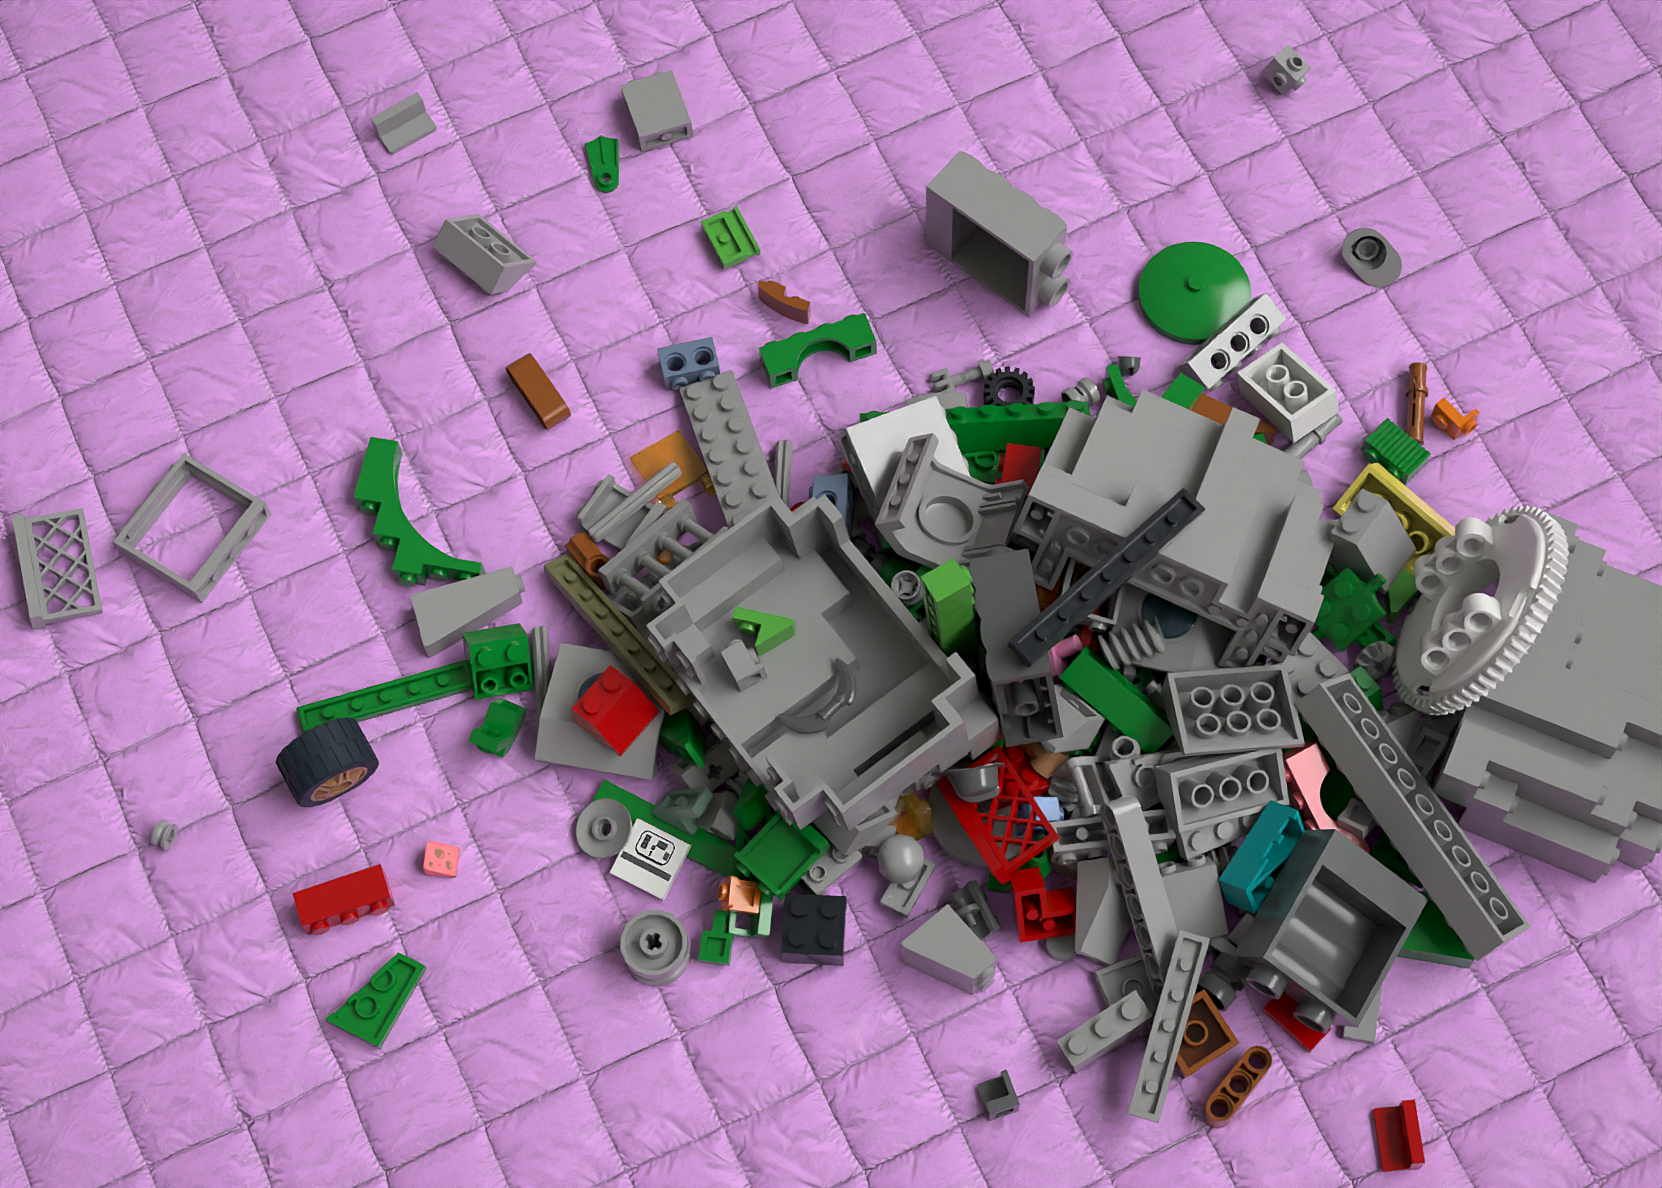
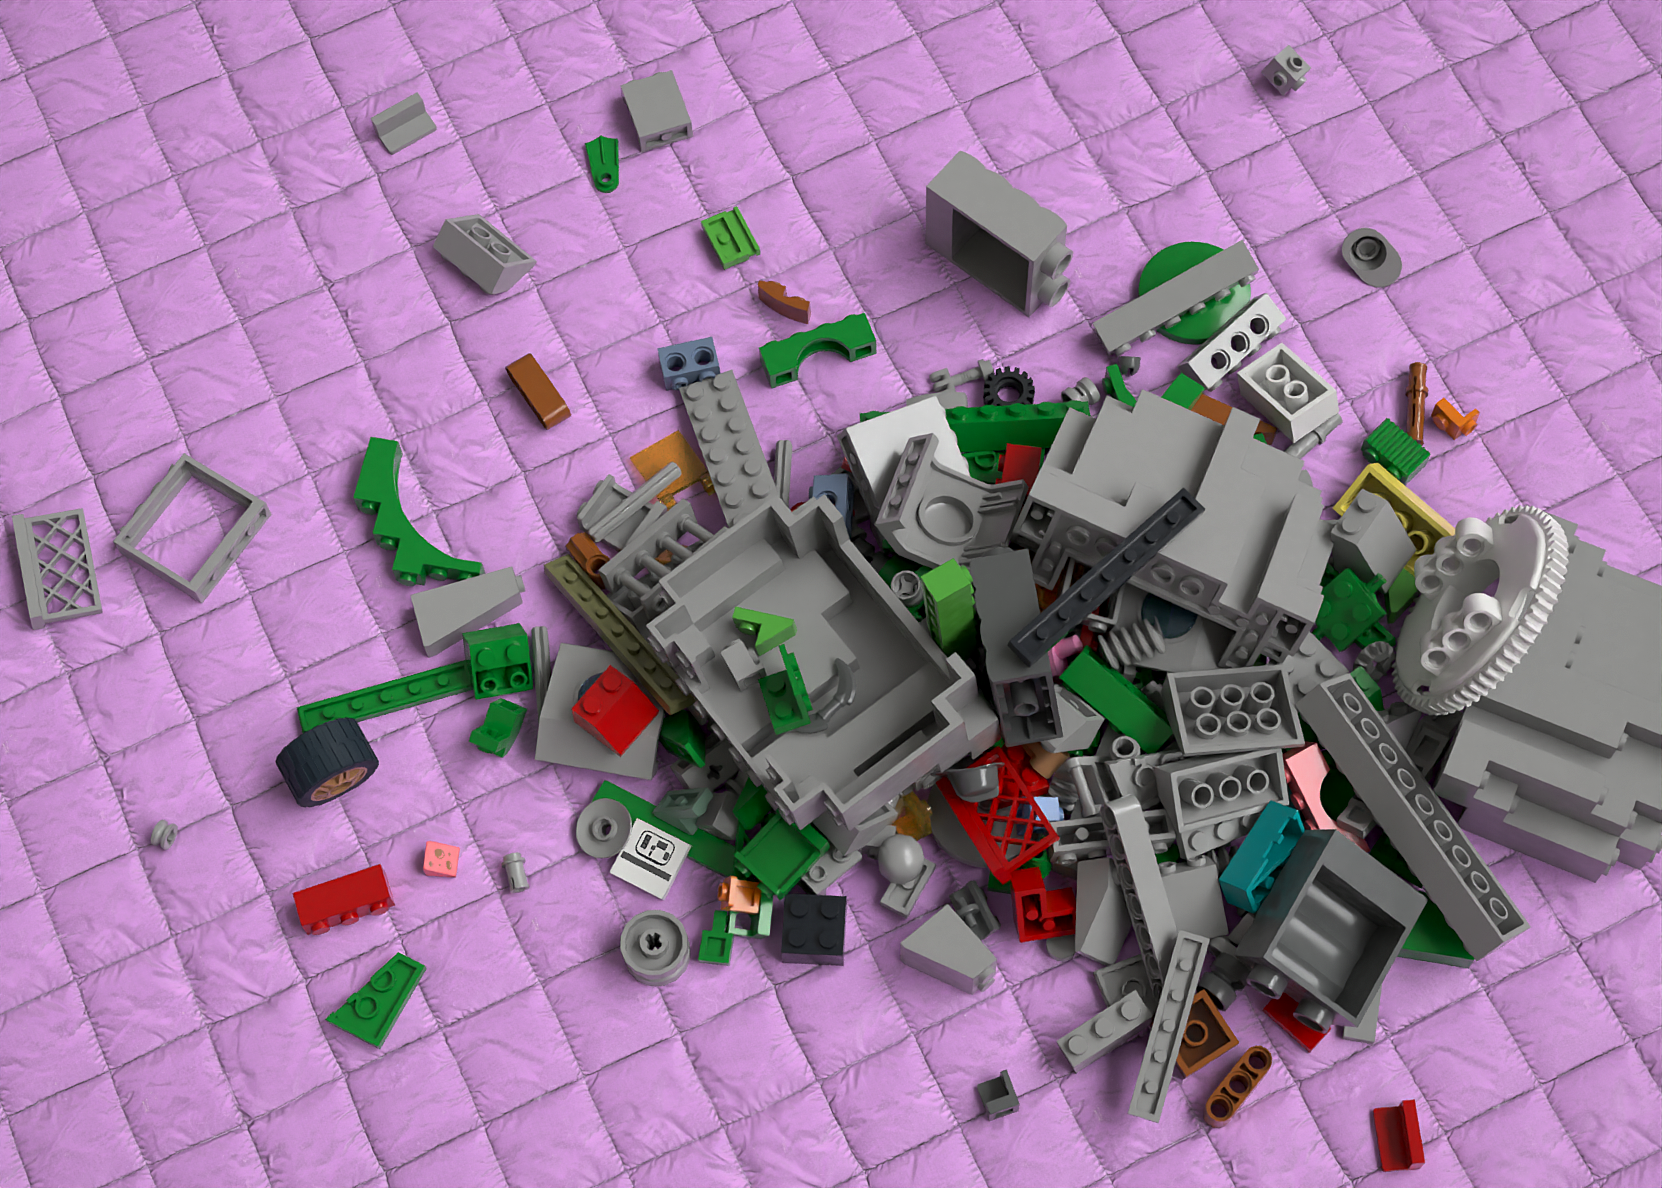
none -> light grey pin [501,852,529,893]
none -> green bracket [758,644,813,735]
none -> light grey brick [1093,240,1259,356]

